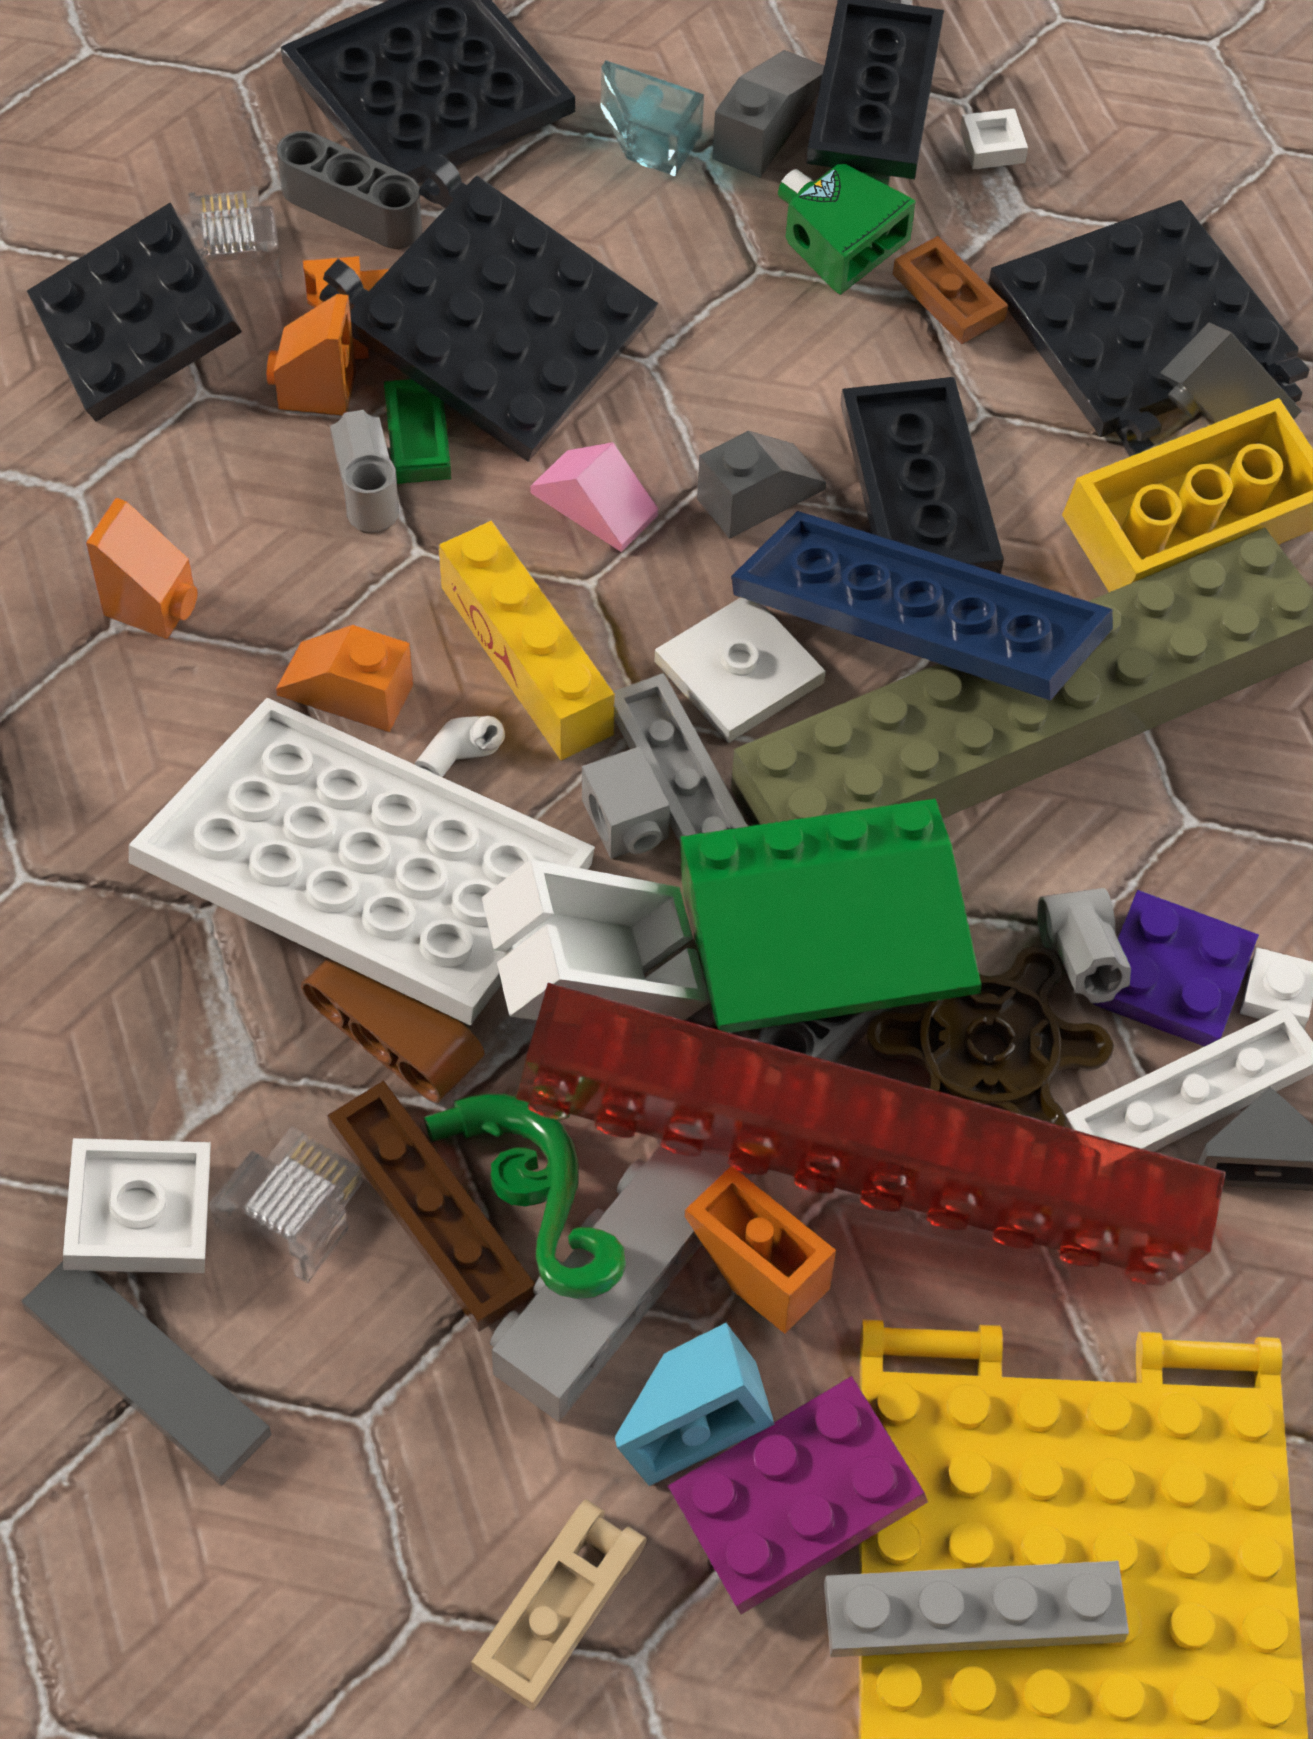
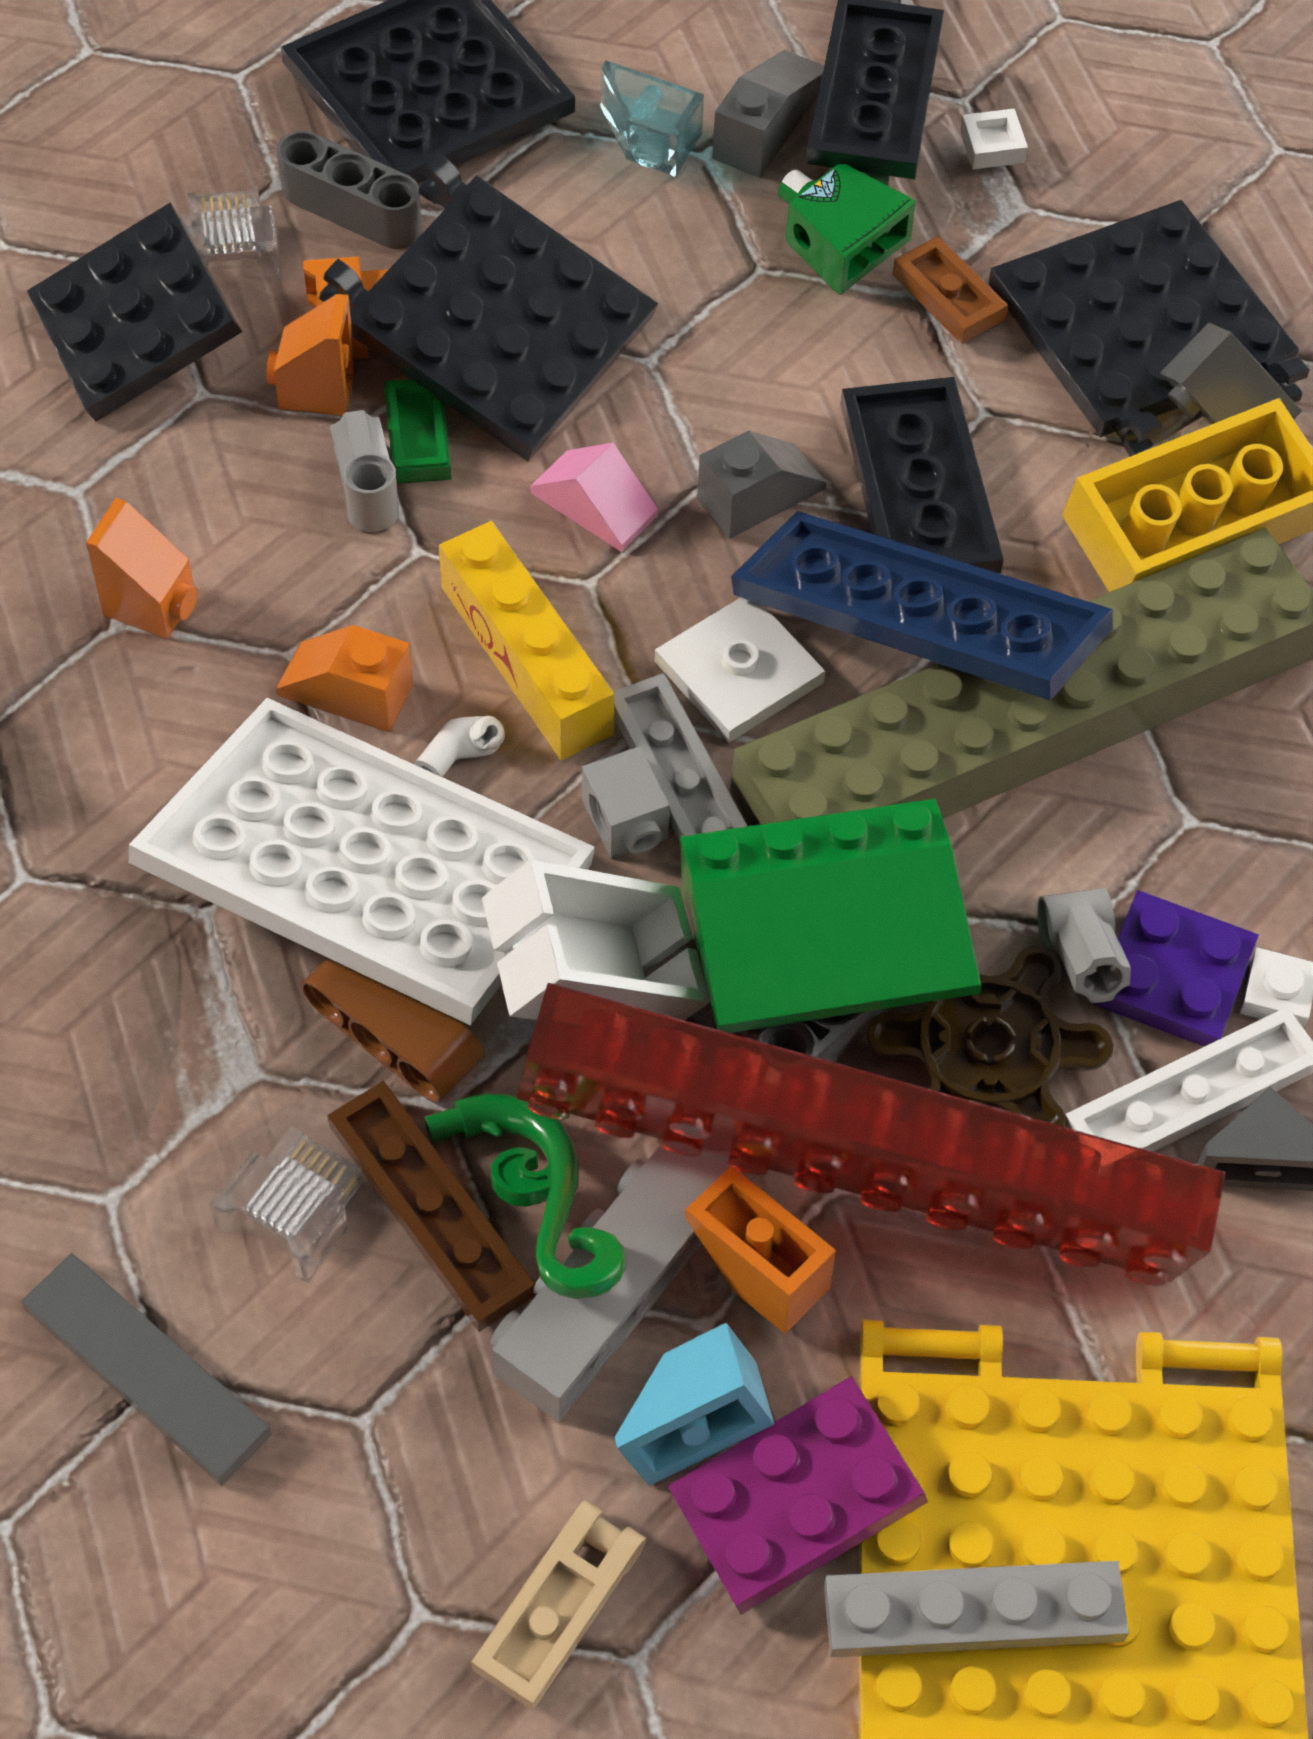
white plate [63,1138,211,1273] -> none

